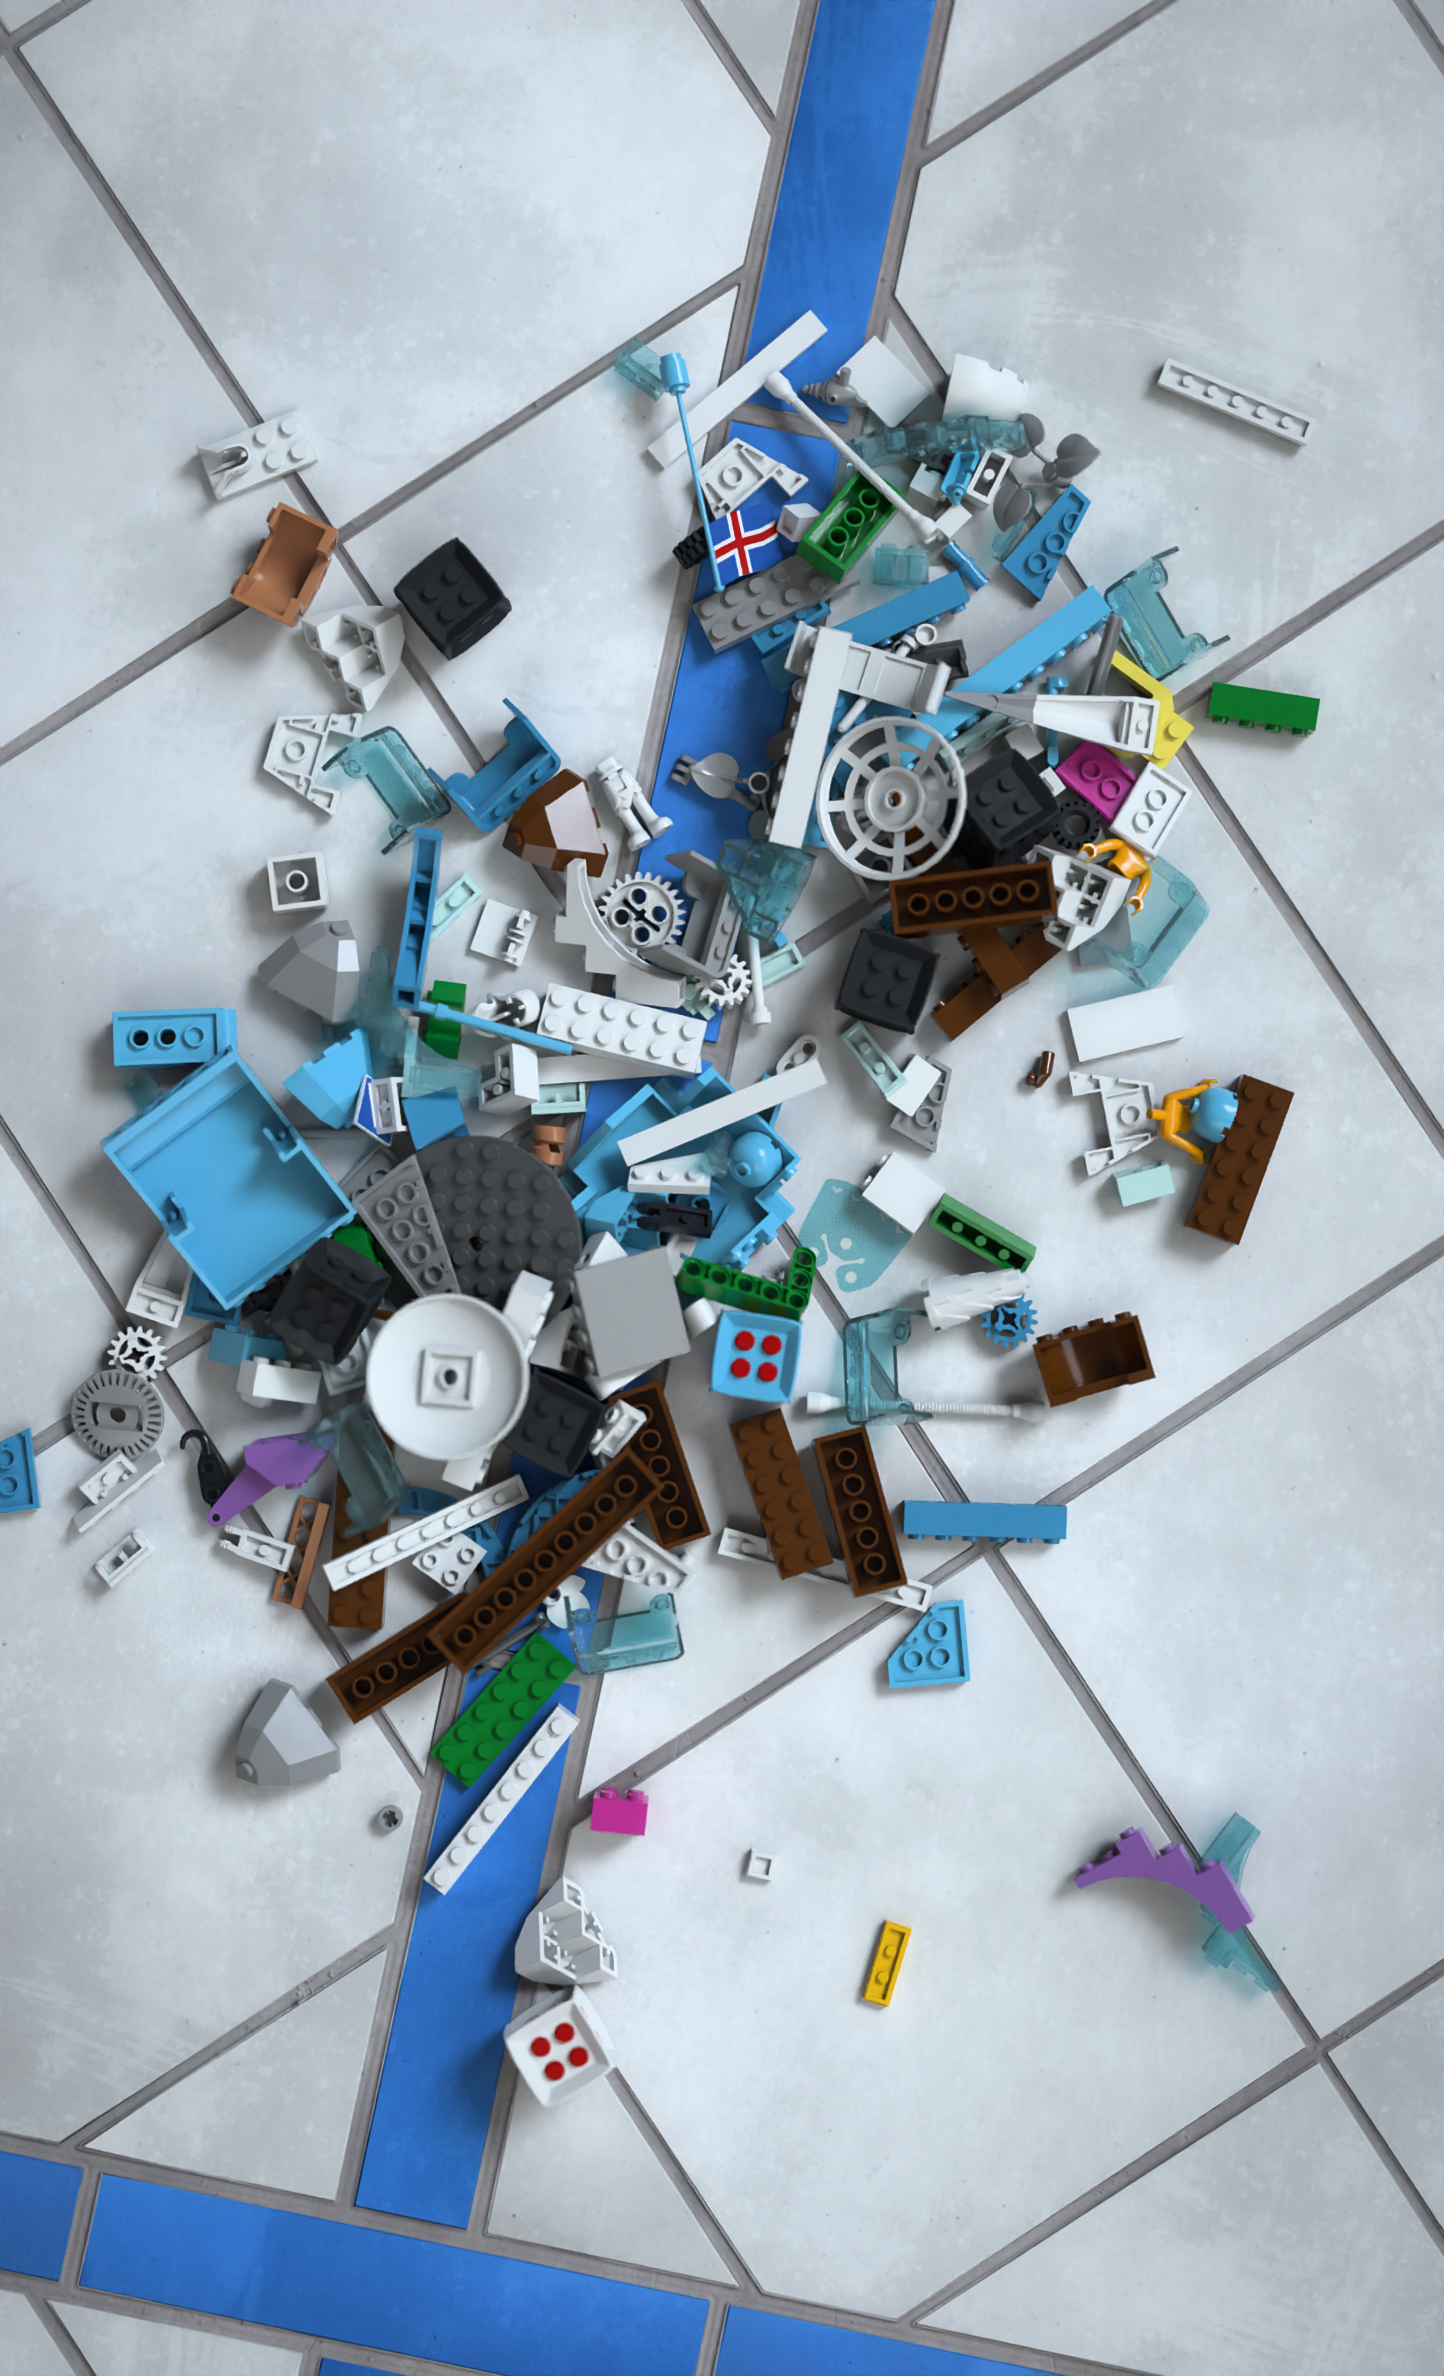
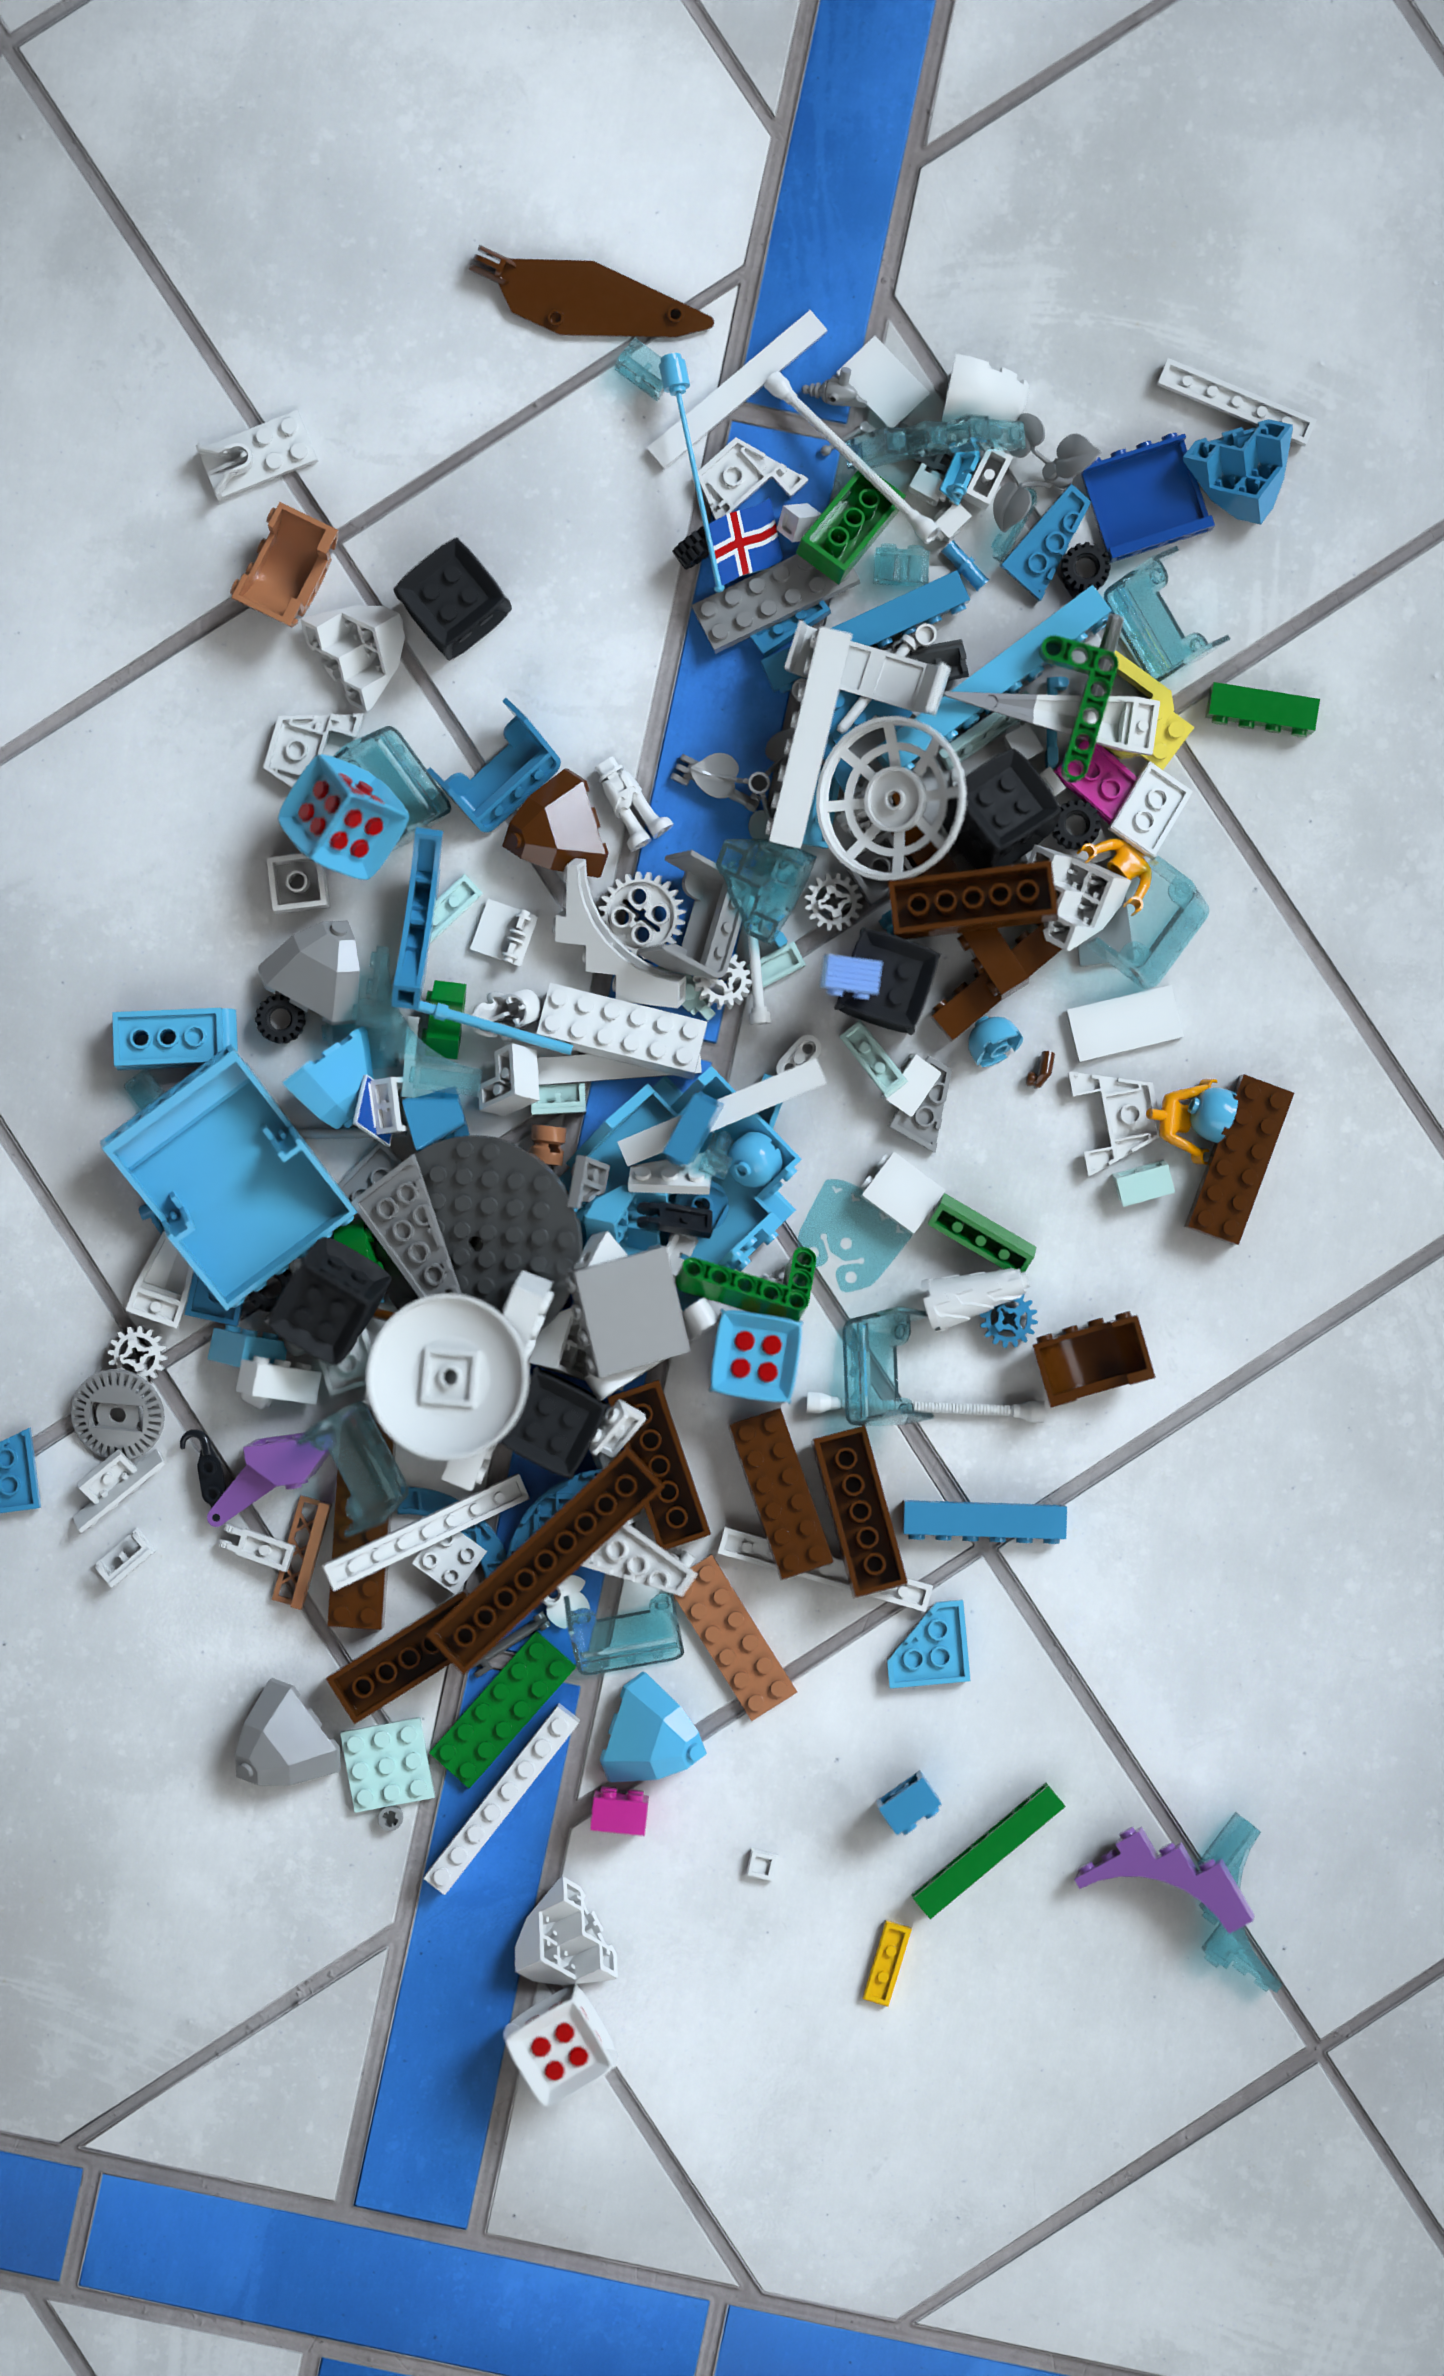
none -> dark azure hand [138,1204,164,1235]
none -> black tyre [255,994,306,1044]
none -> medium azure piece [278,754,409,880]
none -> light aqua plate [340,1717,435,1813]
none -> reddish brown wing [469,245,714,337]
none -> light grey wing [567,1155,610,1209]
none -> medium azure brick [599,1671,707,1782]
none -> dark azure brick [663,1092,725,1167]
none -> nougat plate [673,1554,797,1721]
none -> white gear [805,873,863,932]
none -> light blue brick [820,955,882,999]
none -> light grey hinge [821,421,870,456]
none -> dark azure brick [876,1770,942,1835]
none -> green piece [911,1783,1066,1920]
none -> medium azure cylinder [968,1016,1023,1067]
none -> green beam [1039,635,1119,783]
none -> black tyre [1060,542,1111,594]
none -> blue panel [1081,432,1215,563]
none -> dark azure brick [1183,419,1293,525]

